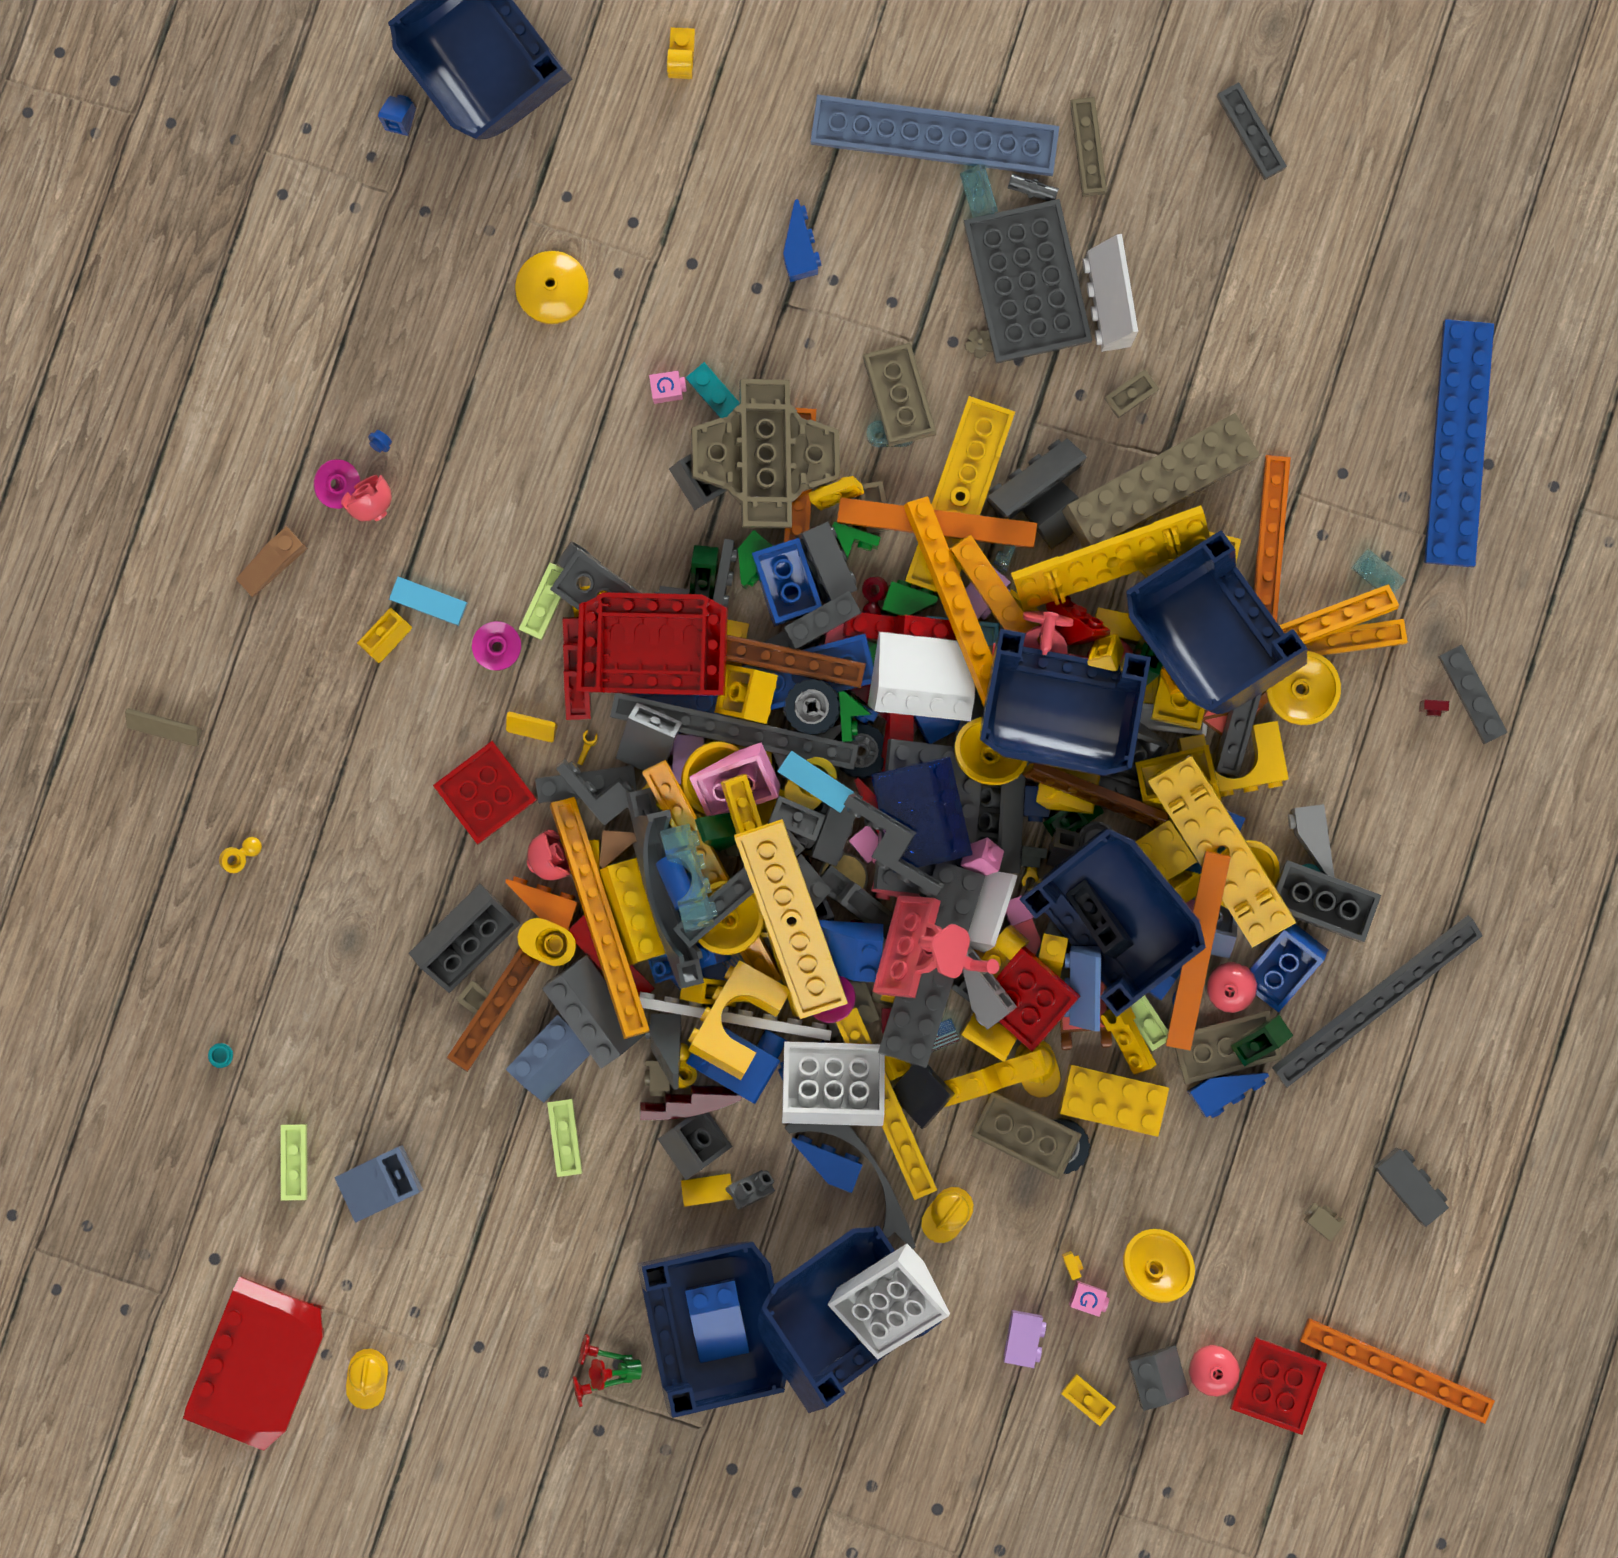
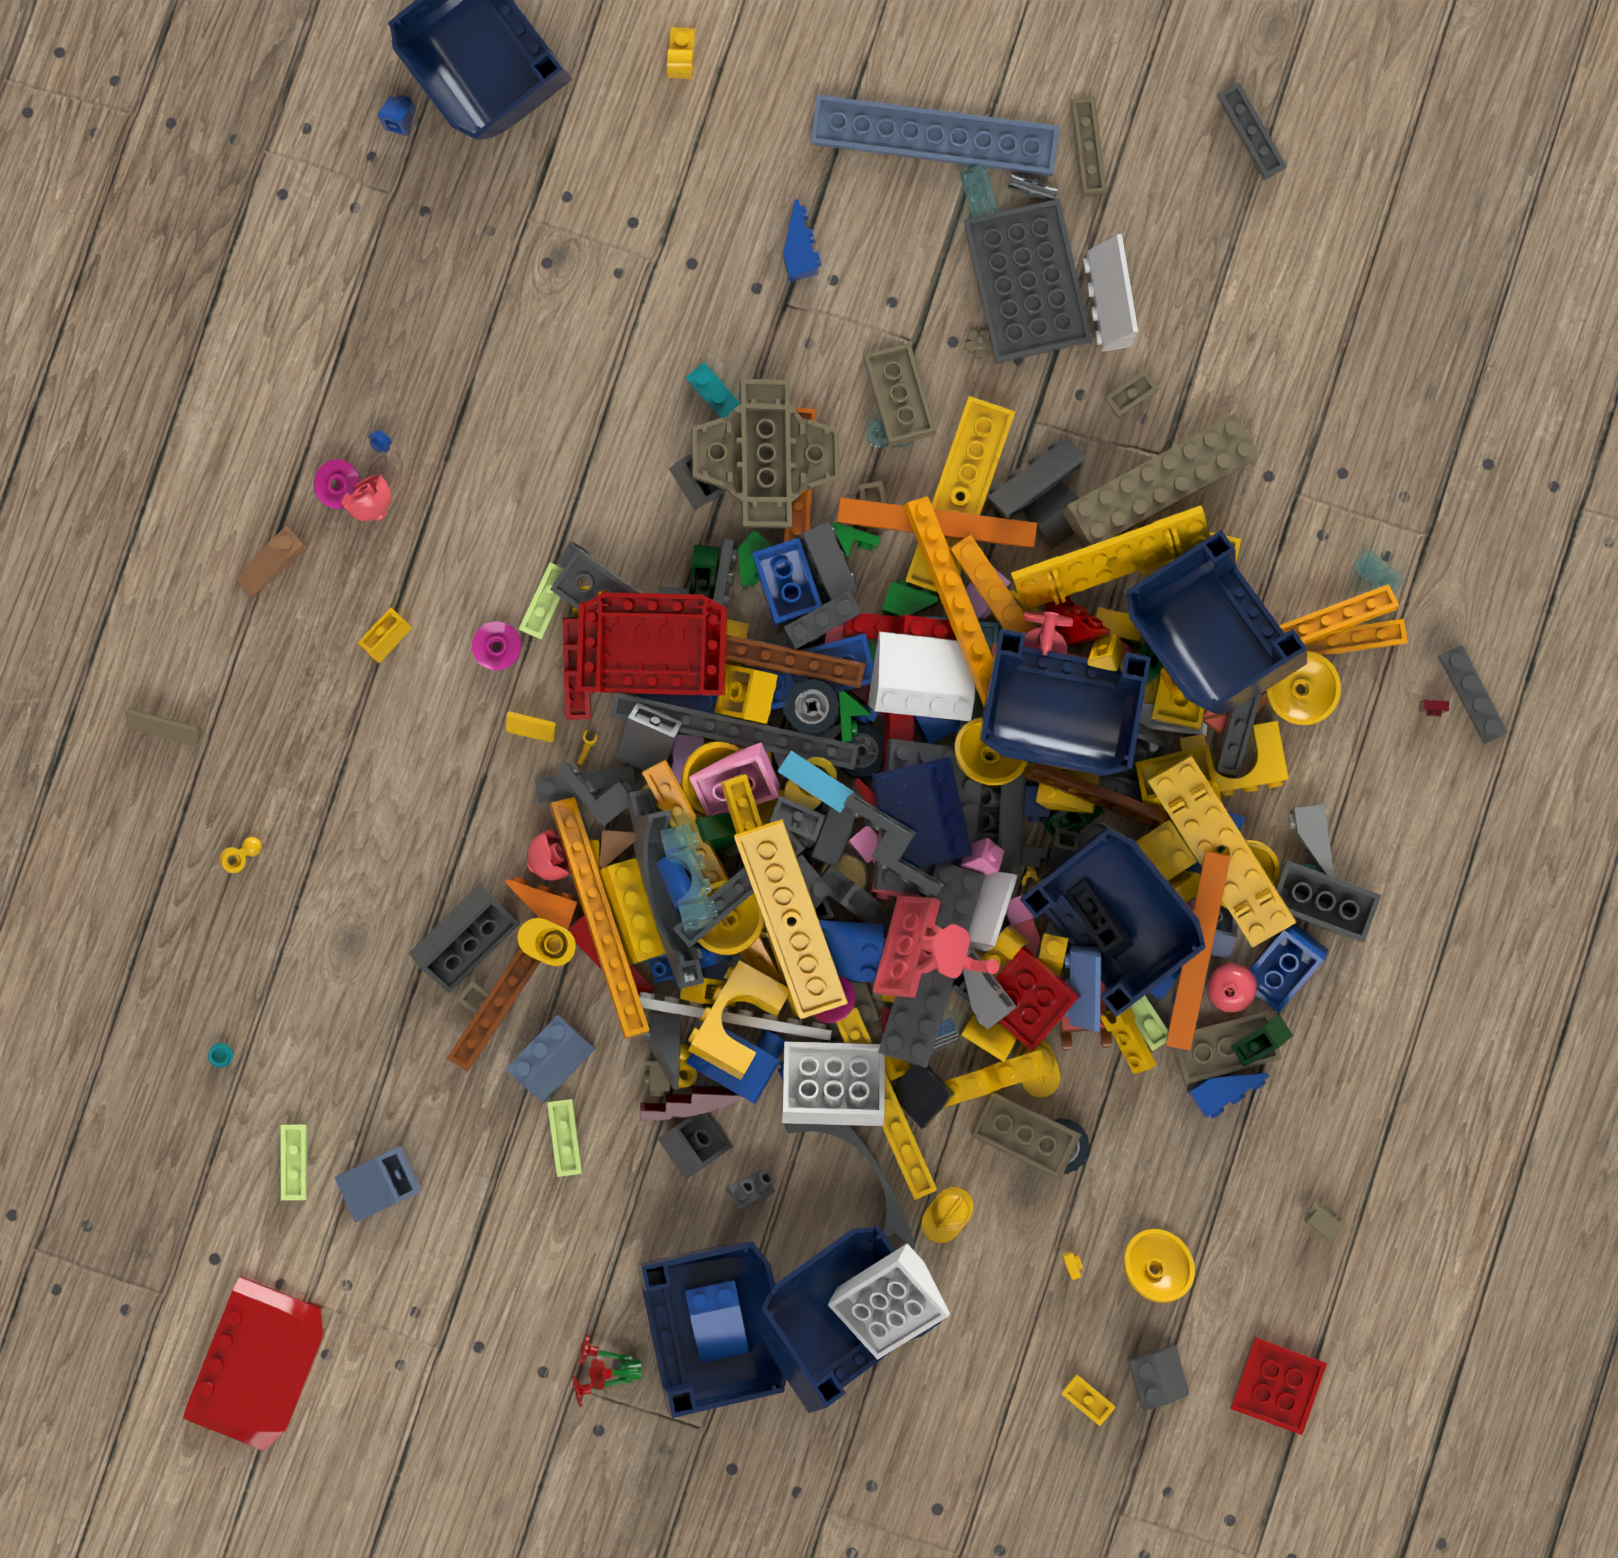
yellow piece [346,1349,388,1409] -> none
medium azure tile [389,577,468,626] -> none
red plate [433,741,537,845] -> none
yellow dish [515,251,589,324] -> none
dark grey slope [542,954,645,1069] -> none
bright pink brick [649,371,687,404] -> none
yellow slope [681,1173,733,1207] -> none
blue slope [791,1134,863,1193] -> none
yellow plate [808,476,864,511] -> none
dark red plate [862,576,888,615] -> none
clear light blue plate [994,545,1016,574] -> none
lavender brick [1003,1310,1046,1368] -> none
yellow brick [1058,1064,1169,1137] -> none
bright pink brick [1069,1281,1110,1317] -> none
coral cylinder [1189,1345,1240,1397] -> none
orange tile [1254,455,1291,622] -> none
dark grey plate [1272,915,1483,1088] -> none
orange tile [1299,1318,1495,1424] -> none
dark grey brick [1373,1148,1449,1227] -> none
blue plate [1424,319,1494,568] -> none

